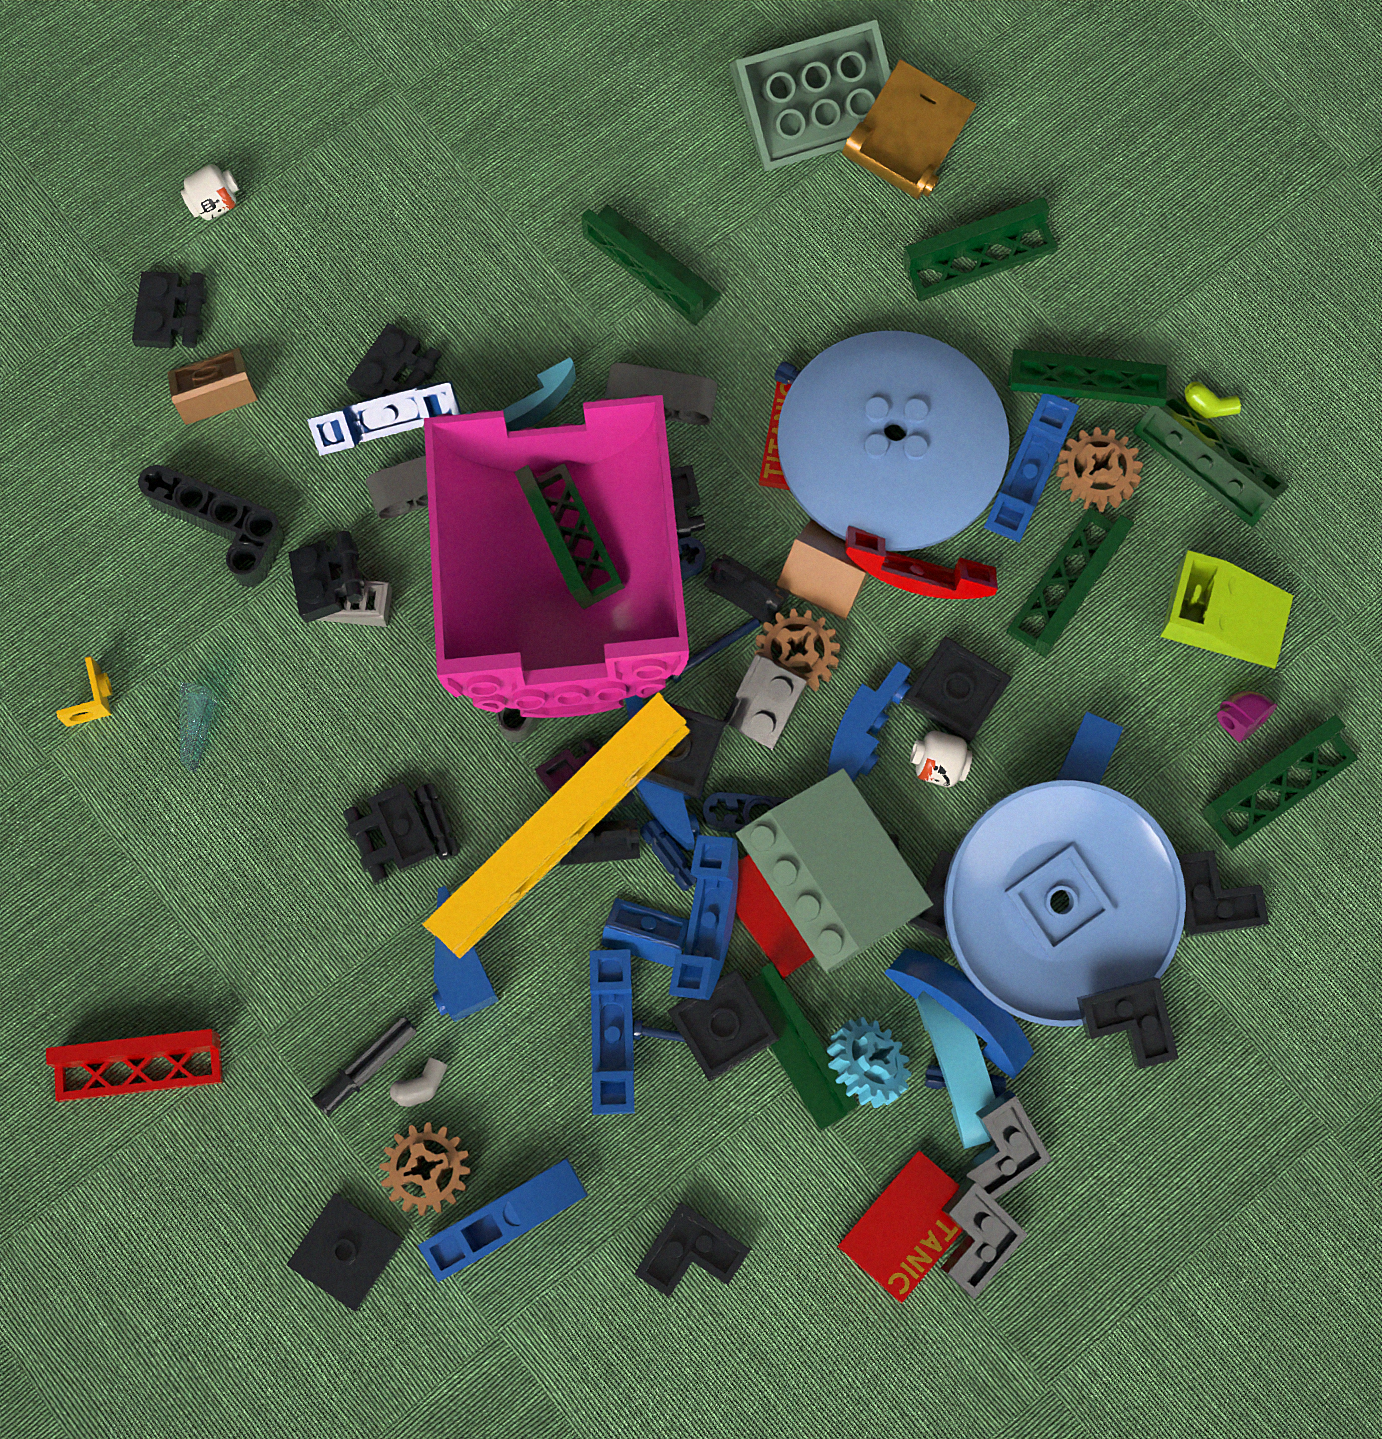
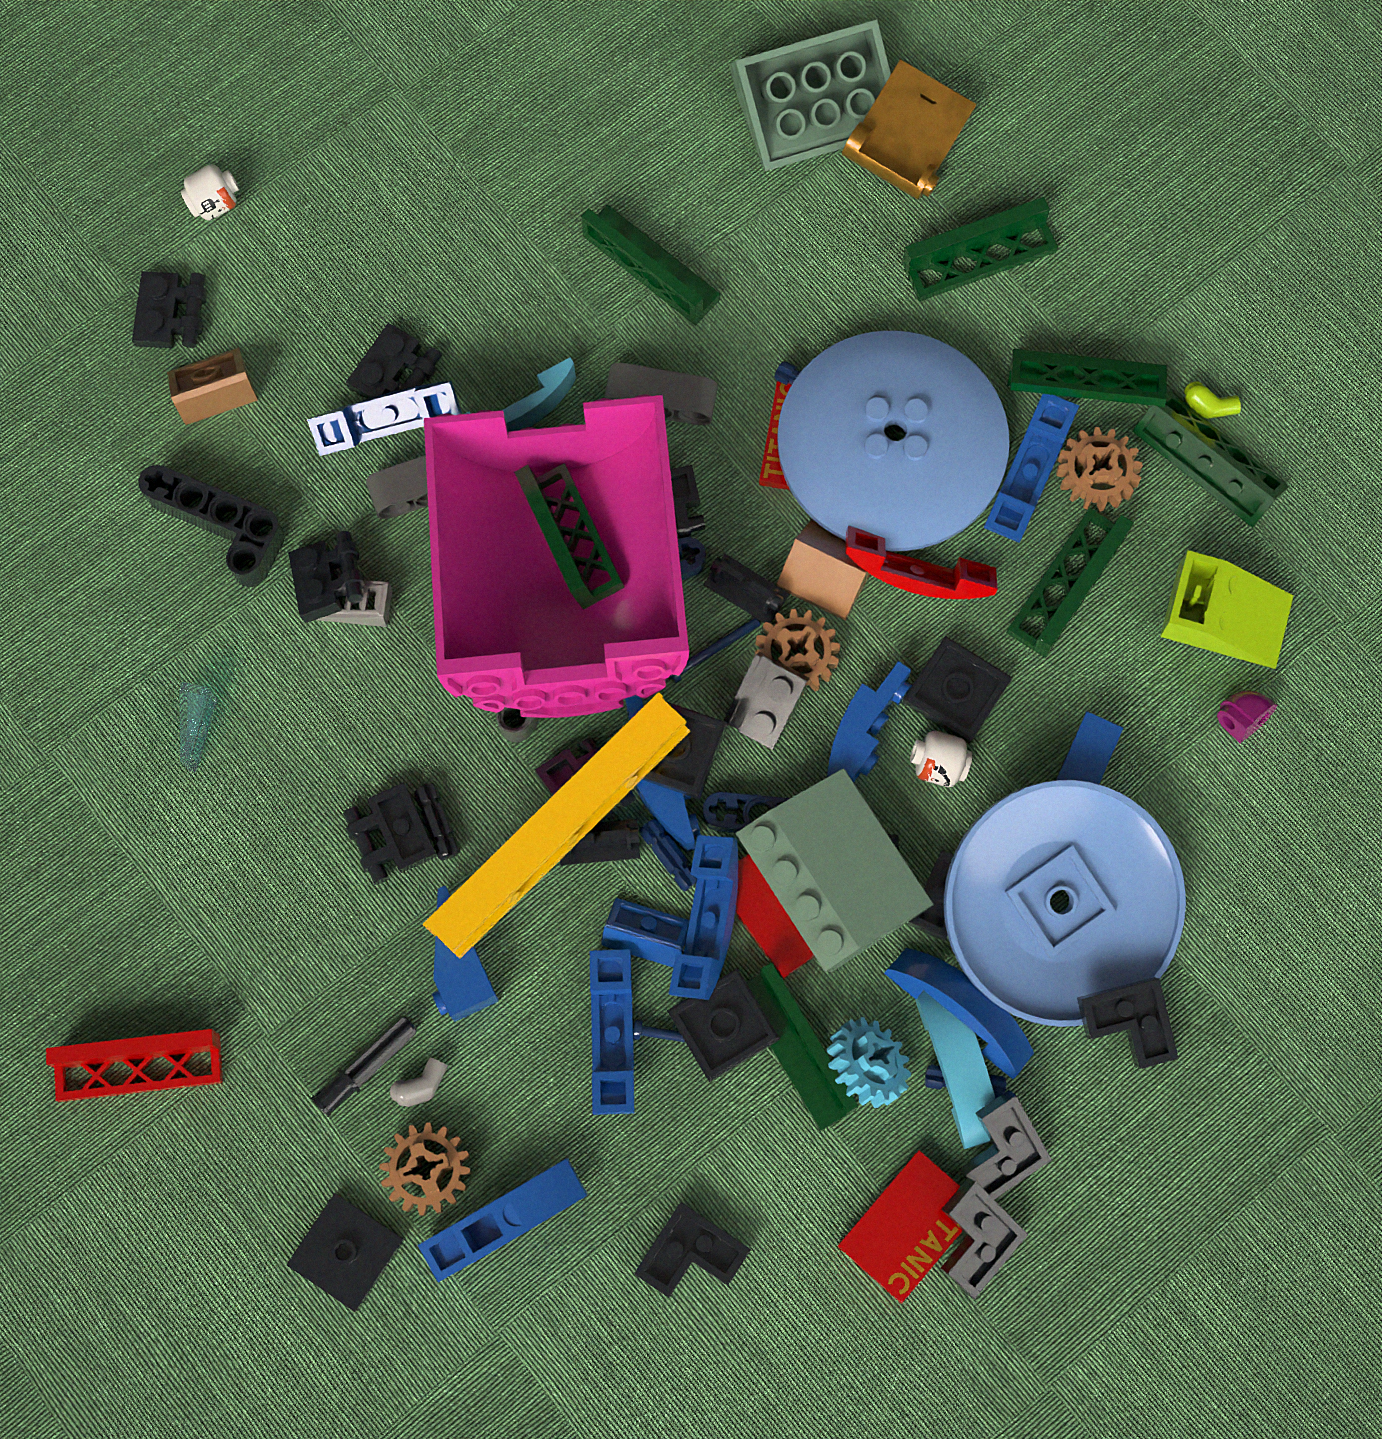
yellow bracket [56,656,113,726] -> none
black plate [1177,850,1269,938] -> none
dark green fence [1202,714,1358,851] -> none

